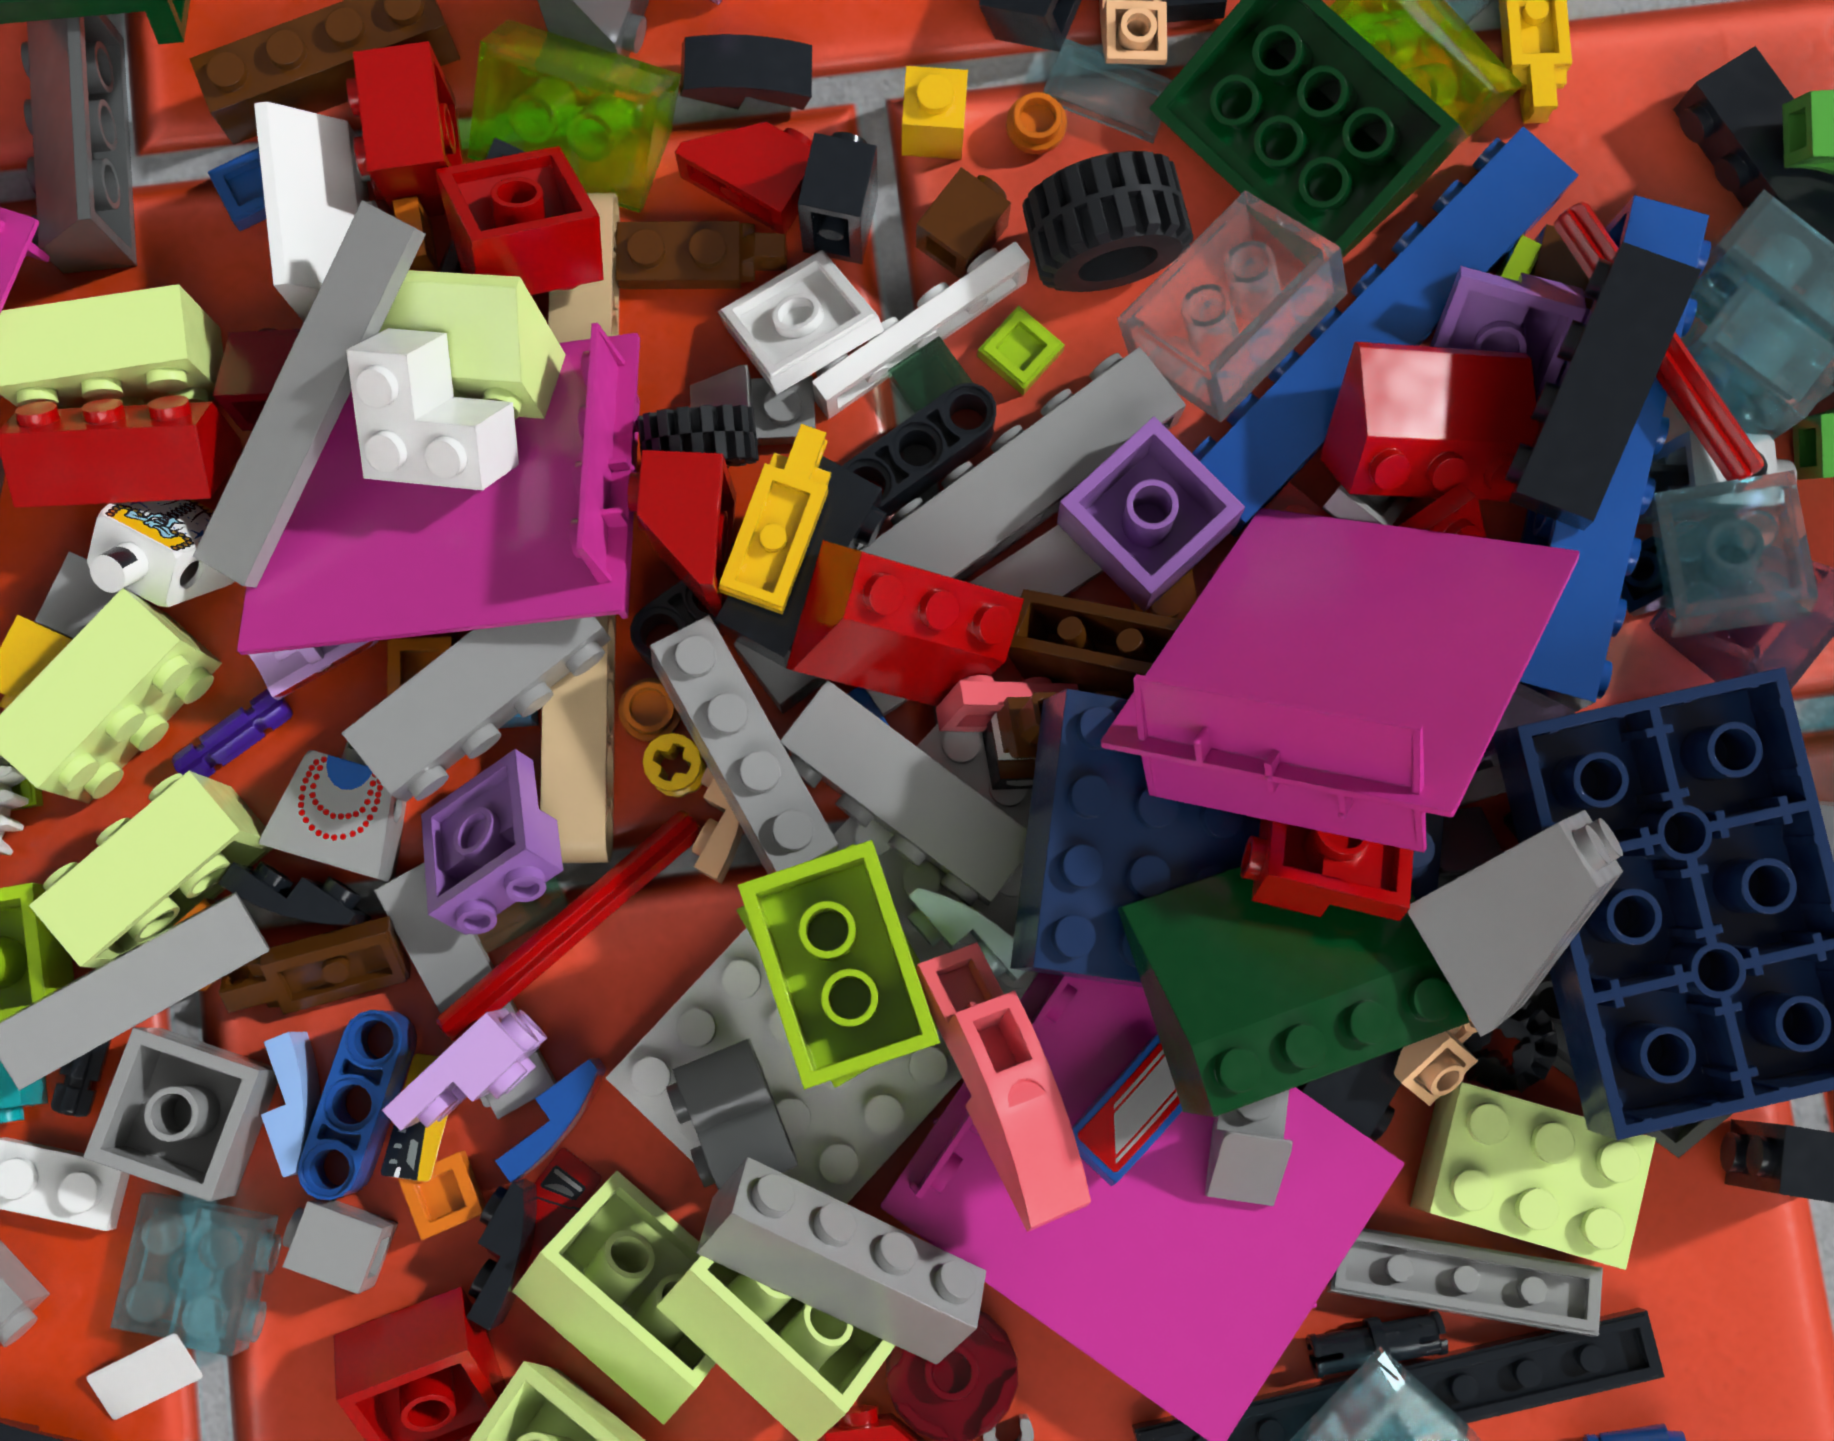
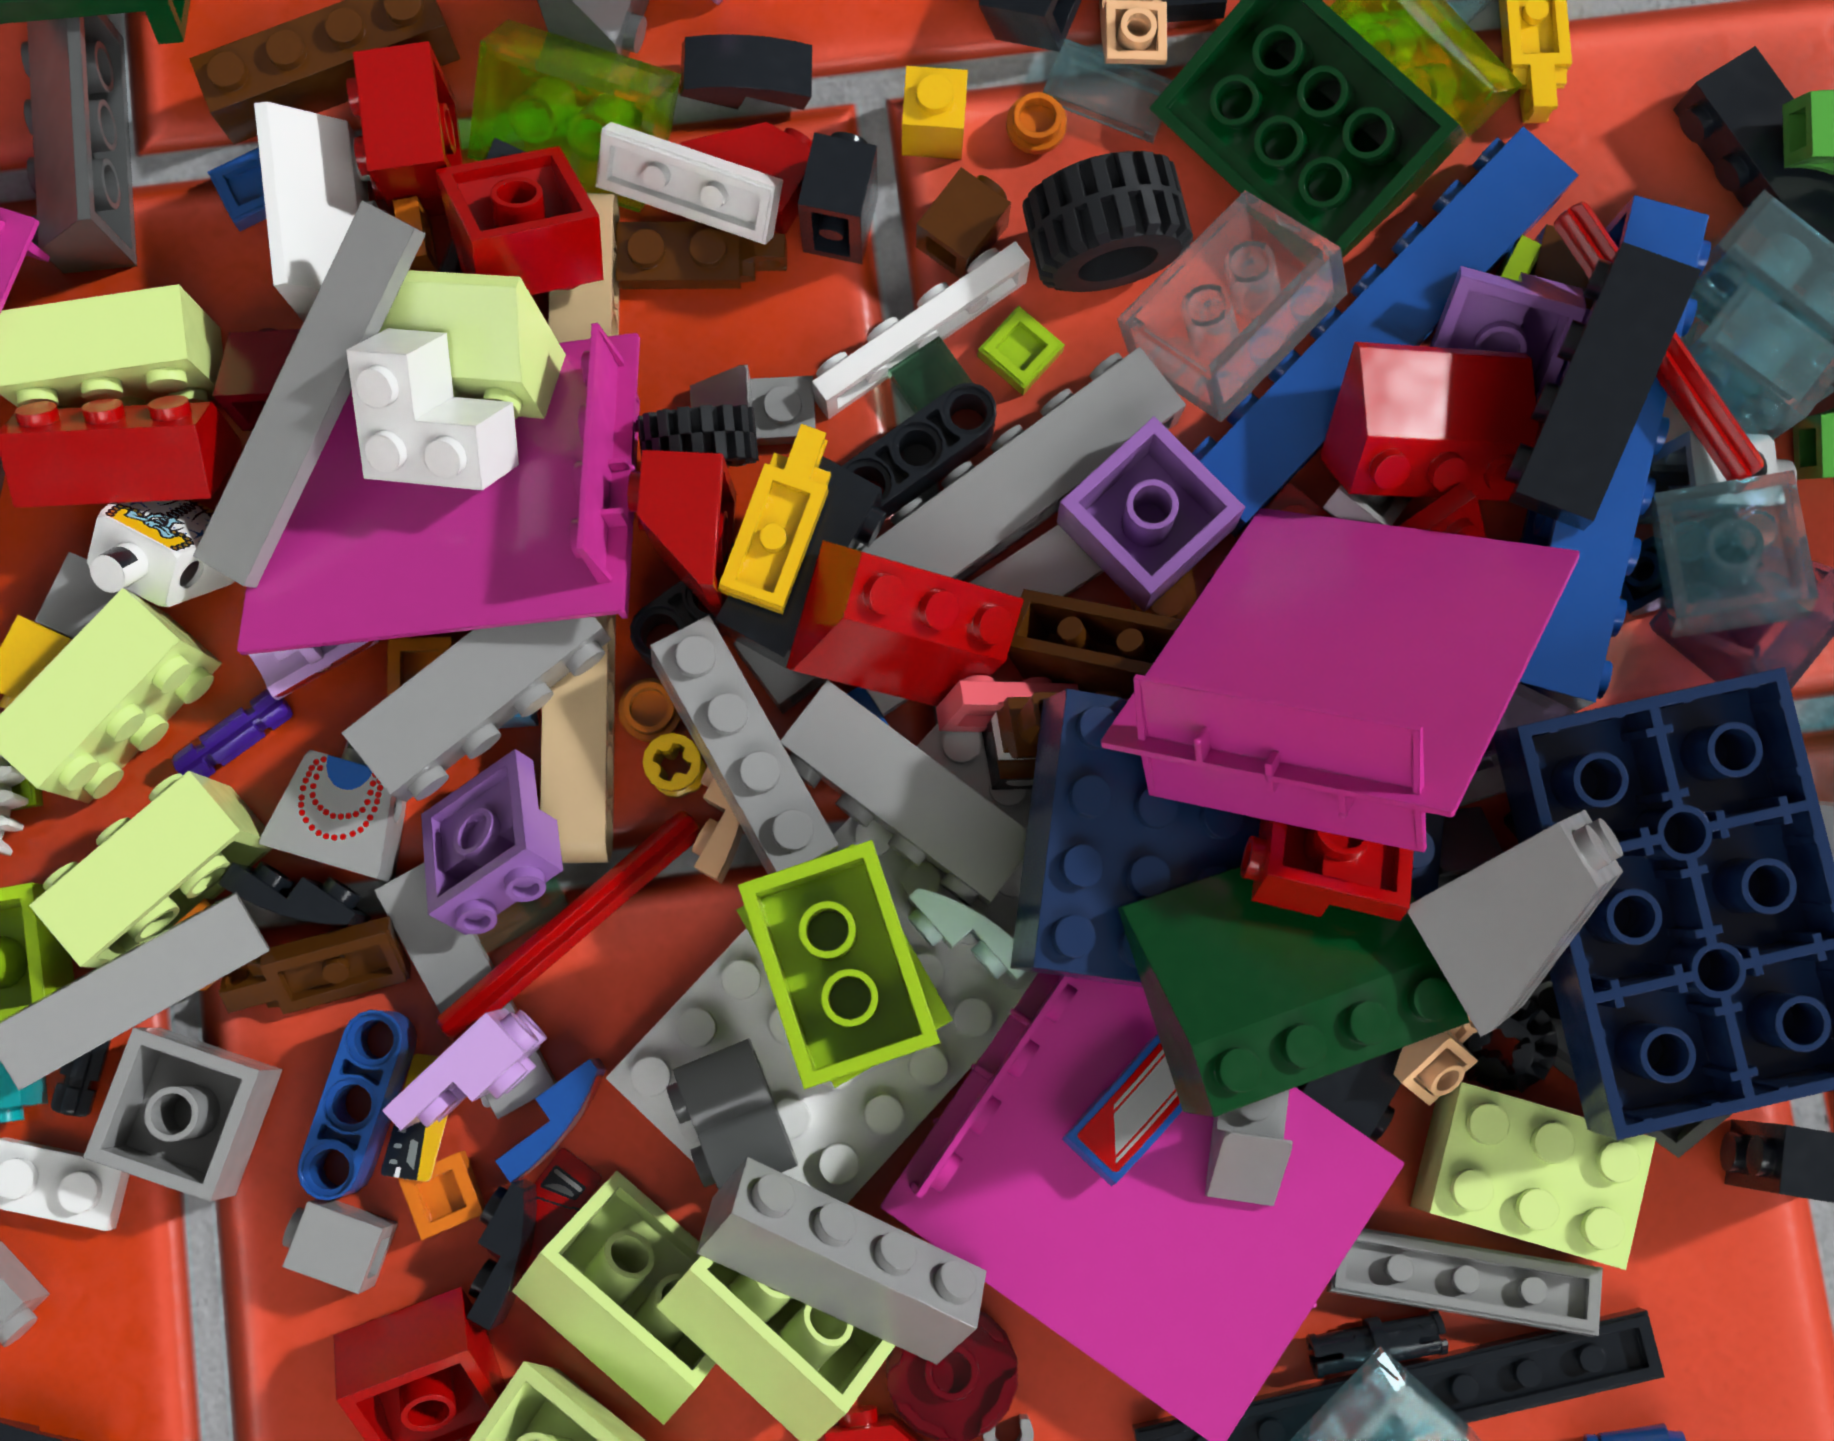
white sticker [87,1333,203,1420] -> none
clear light blue plate [110,1192,282,1356] -> none
light blue slope [261,1032,321,1178] -> none
white tile [718,250,884,395] -> none
coral slope [915,942,1091,1232] -> none
none -> white tile [595,122,783,245]

